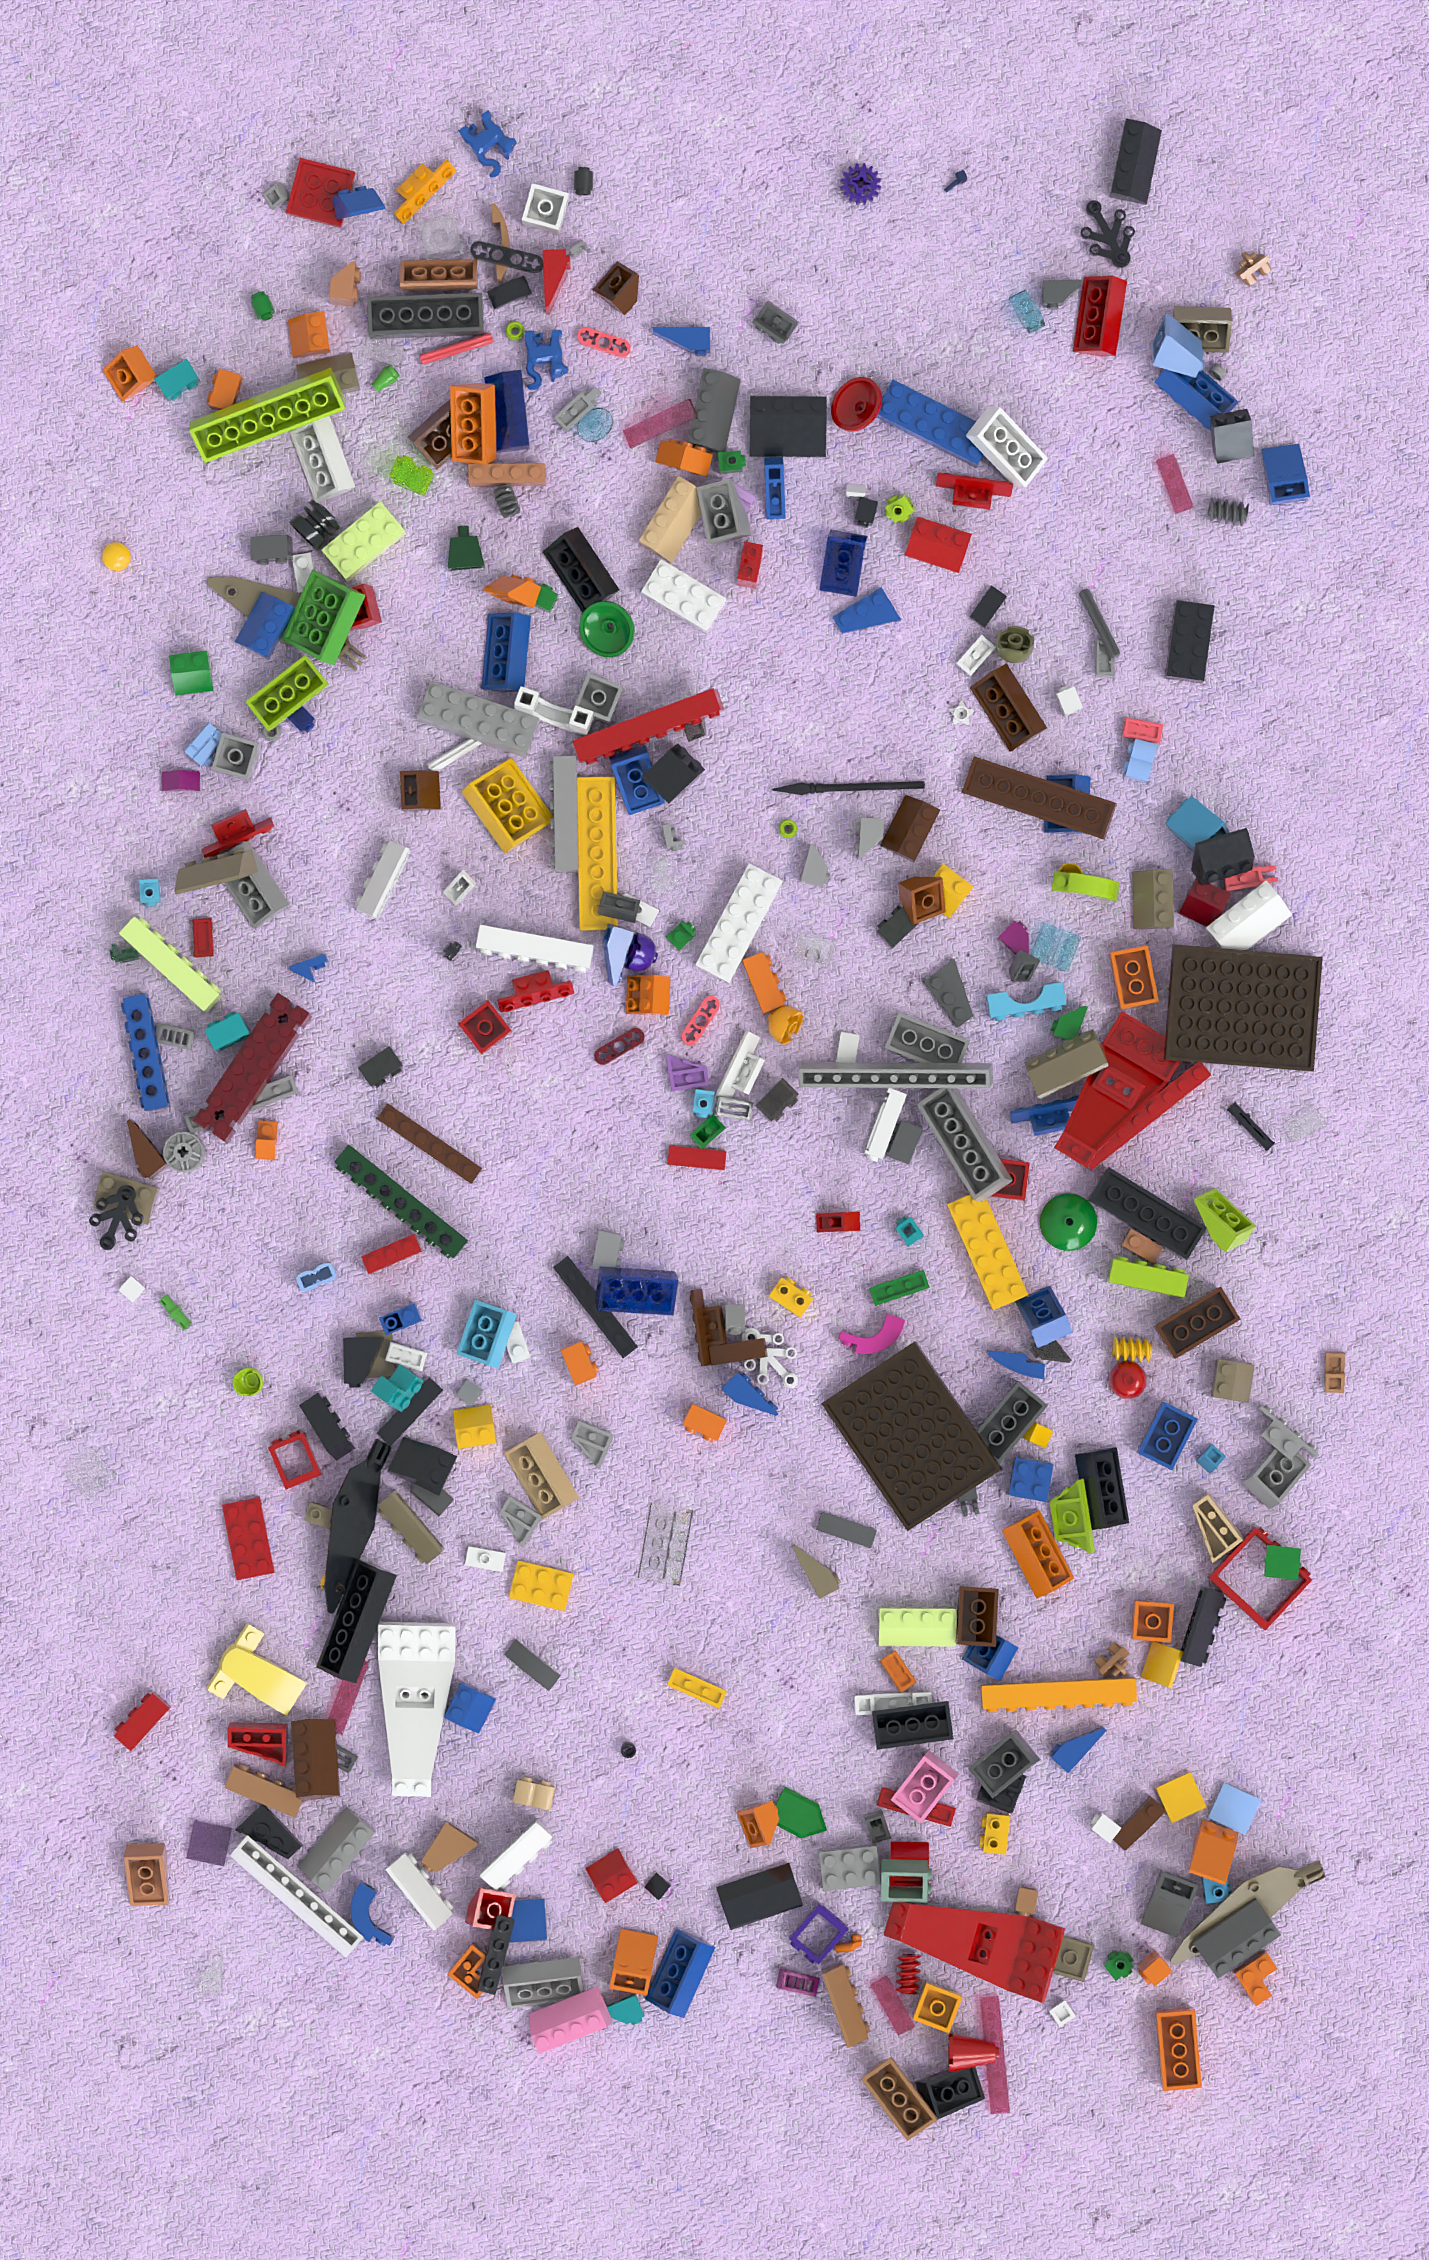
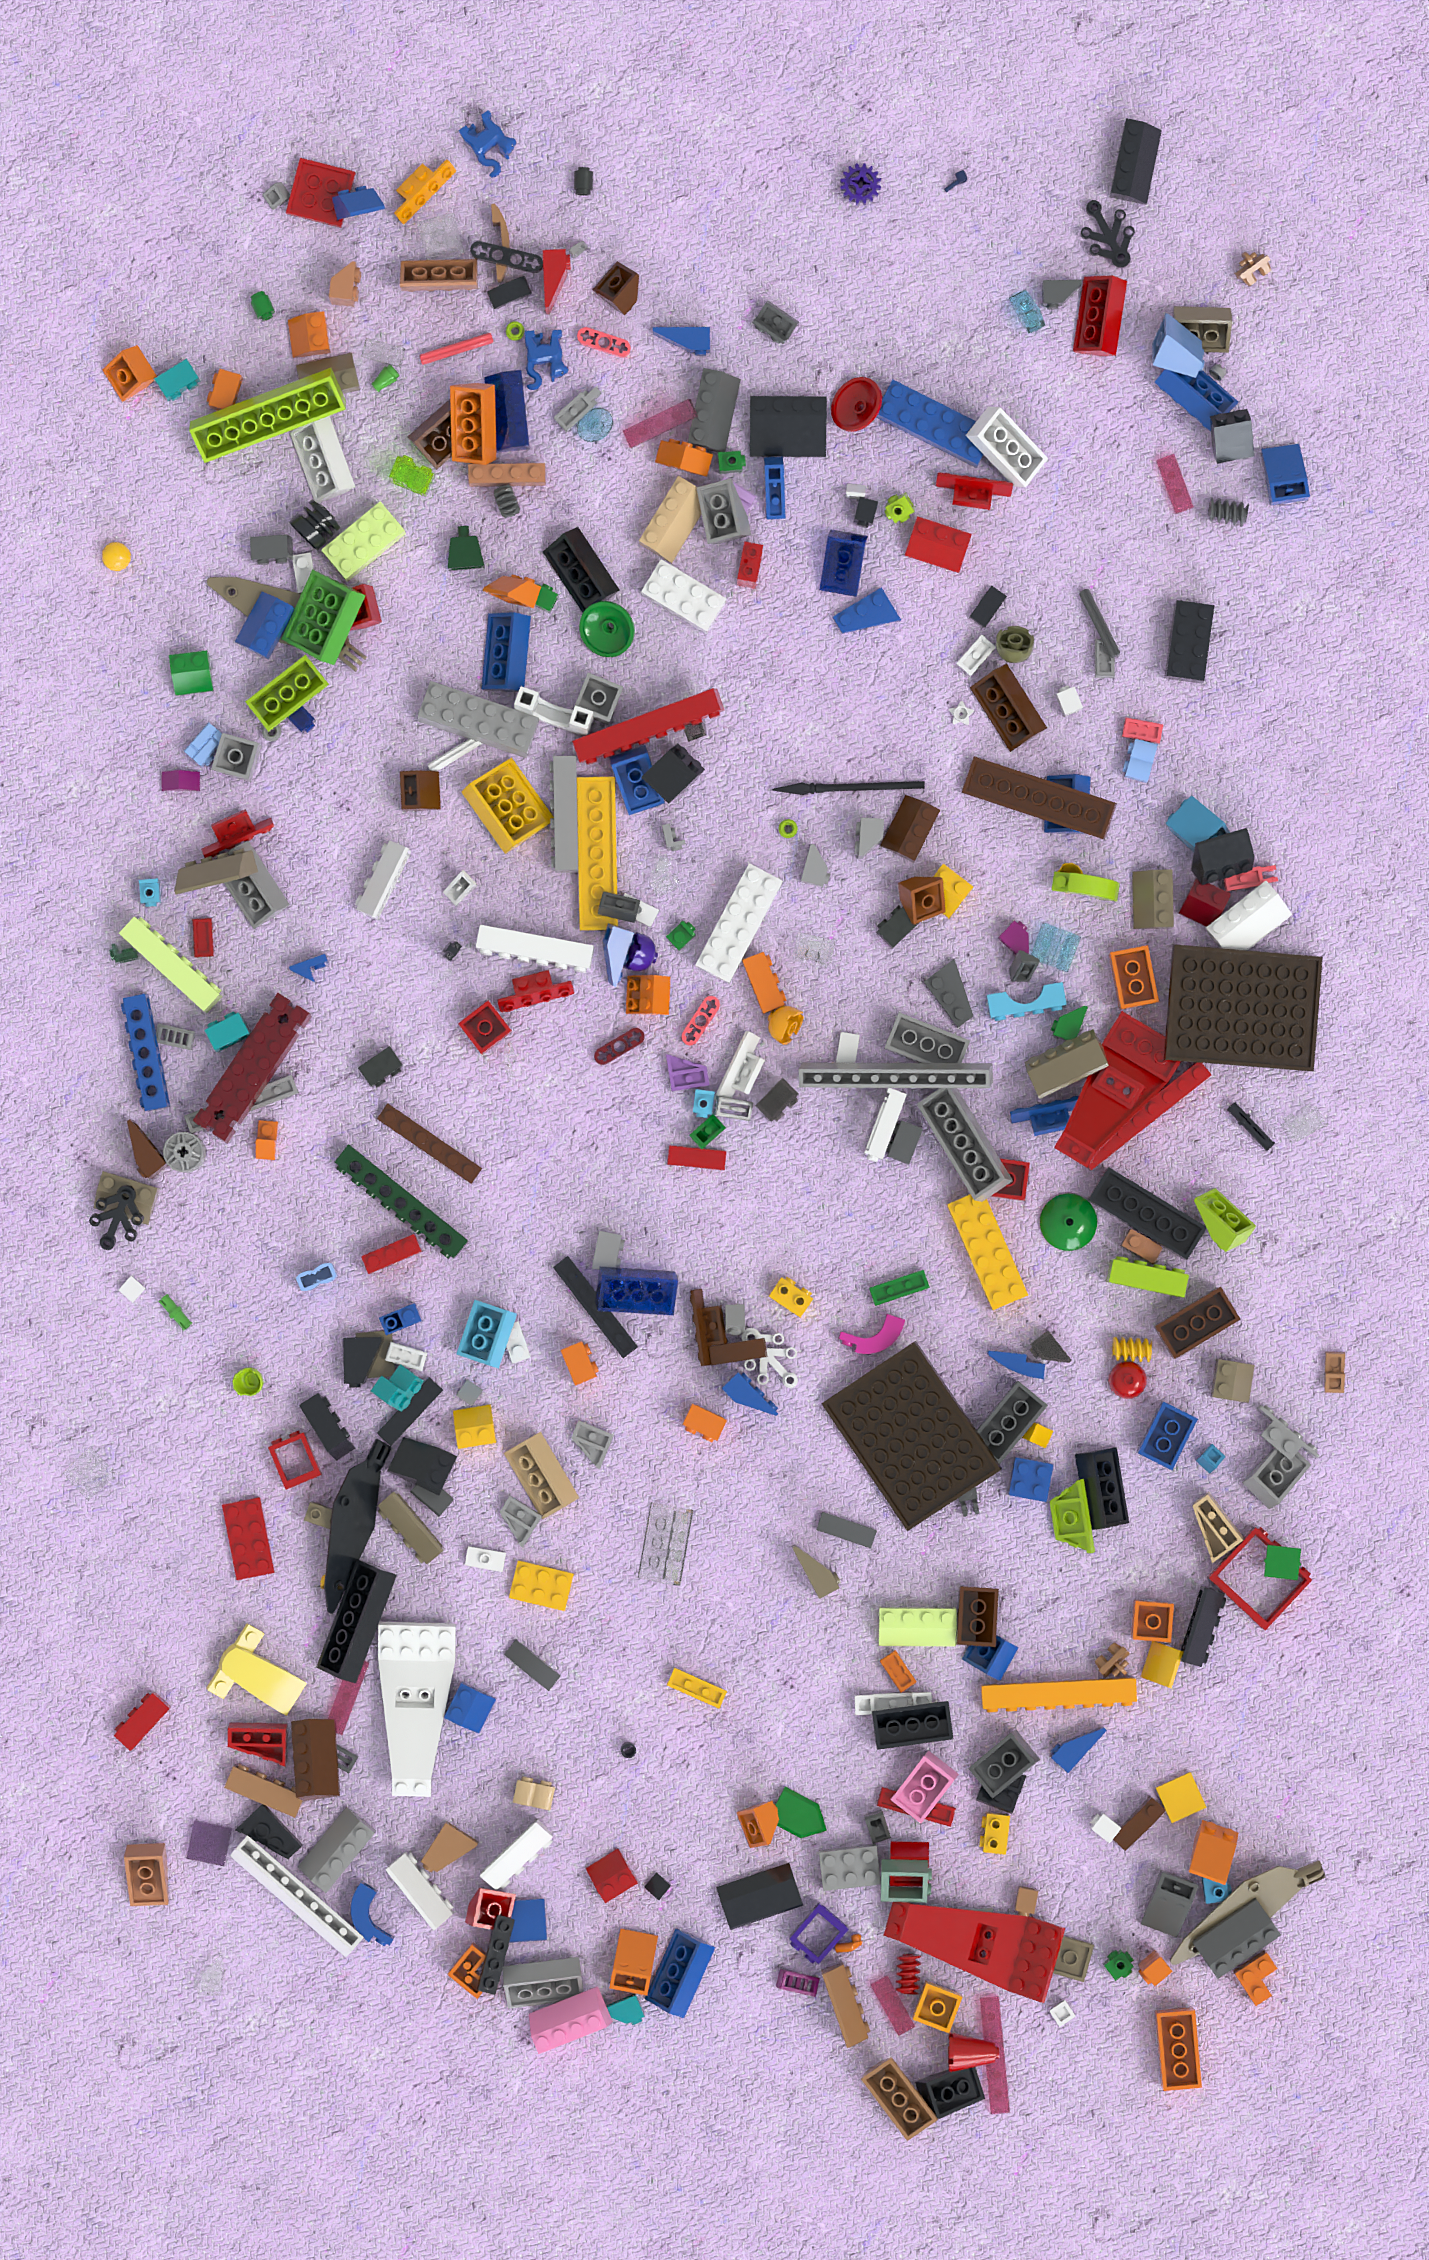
dark grey brick [367,293,484,339] -> none
white brick [522,183,569,235] -> none
red slope [816,1212,860,1233] -> none
teal brick [895,1216,924,1247] -> none
orange slope [1002,1510,1074,1599] -> none
blue slope [1015,1286,1073,1348] -> none
light blue slope [1208,1783,1262,1835] -> none

